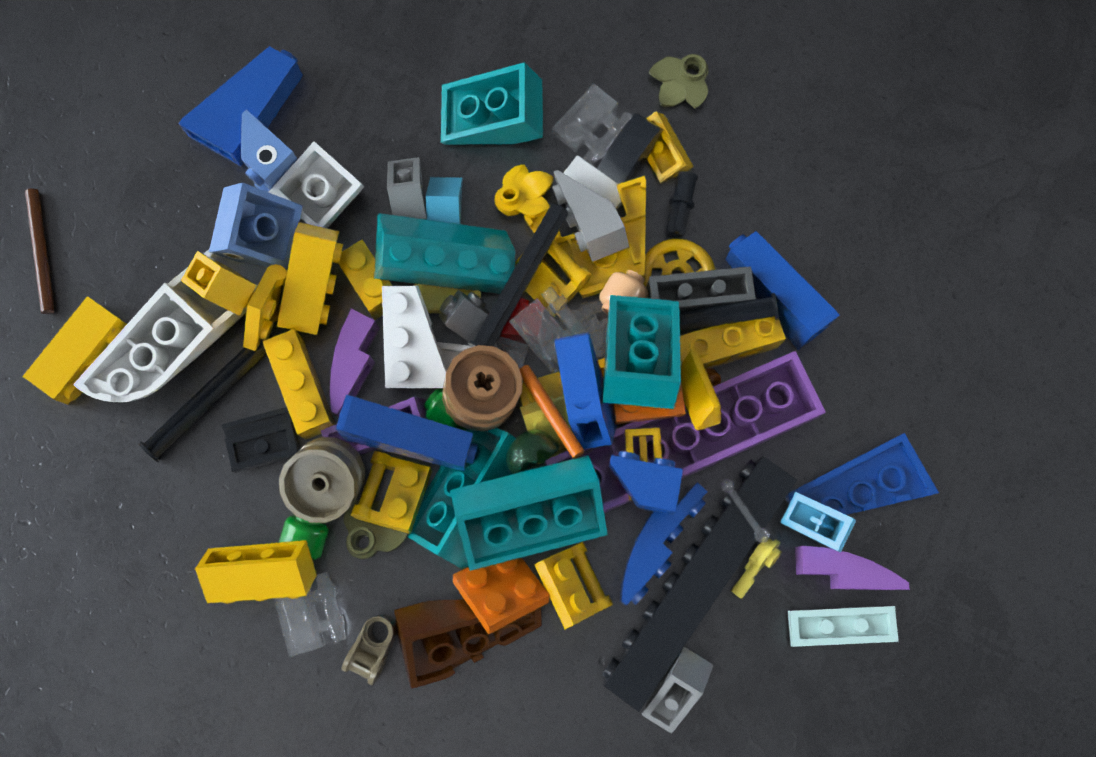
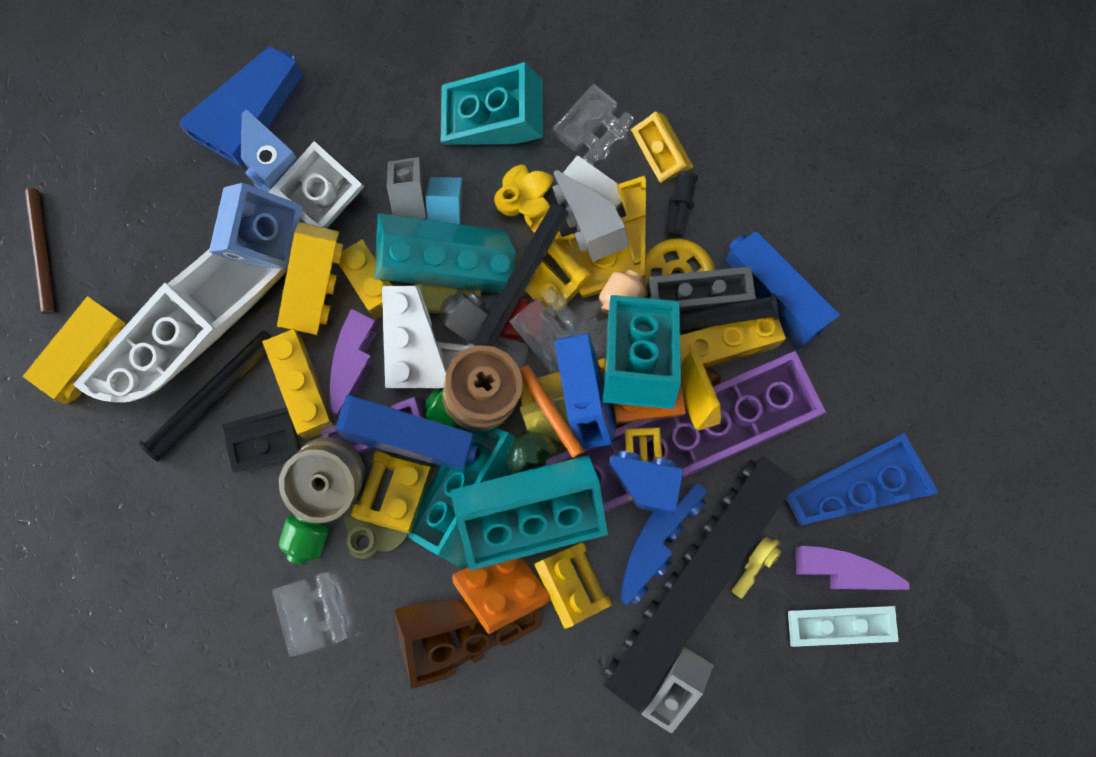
yellow brick [181,251,257,316] -> none
yellow brick [195,540,317,604] -> none
yellow plate [243,264,287,351] -> none
dark tan piece [341,614,398,686] -> none
black slope [597,113,663,184] -> none
olive plate [649,54,708,108] -> none
clear hinge [721,479,769,543] -> none
medium azure slope [780,492,857,552] -> none

